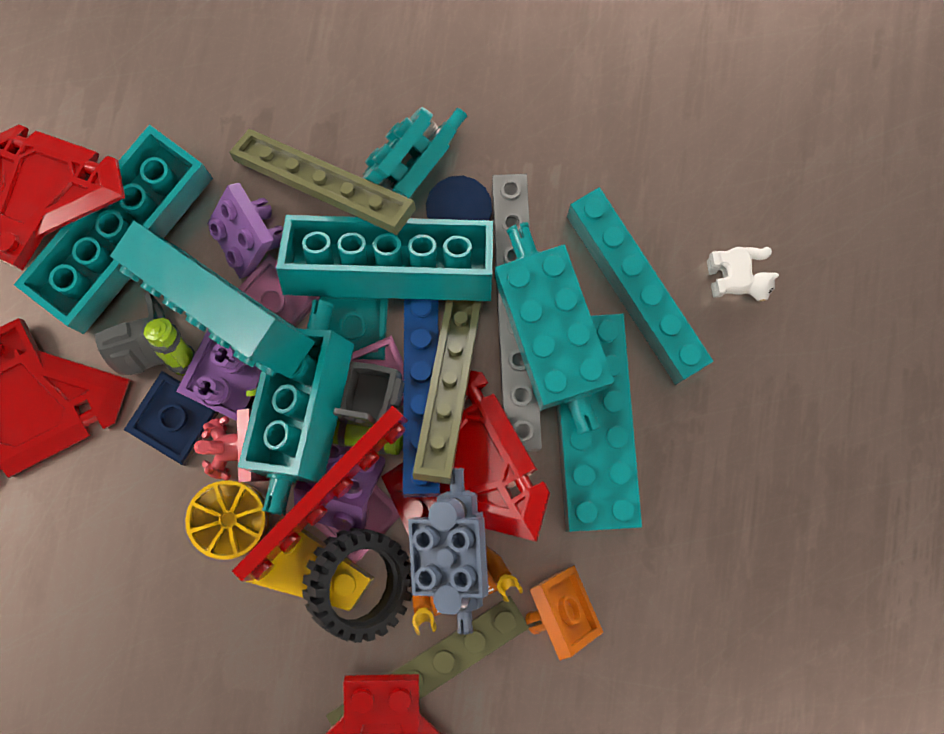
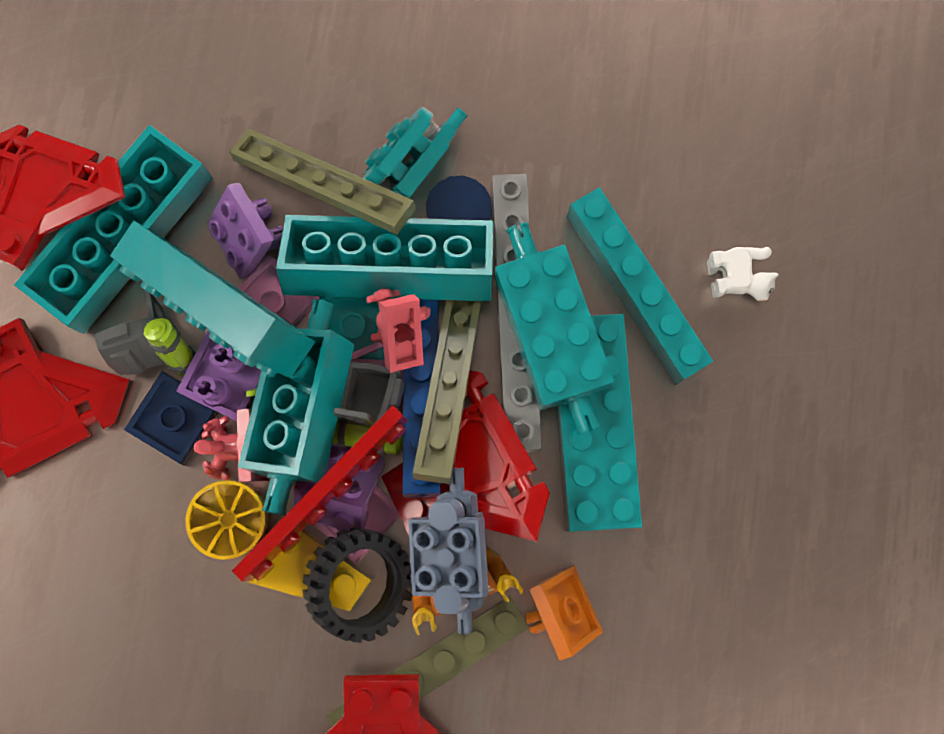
none -> coral piece [367,289,431,373]

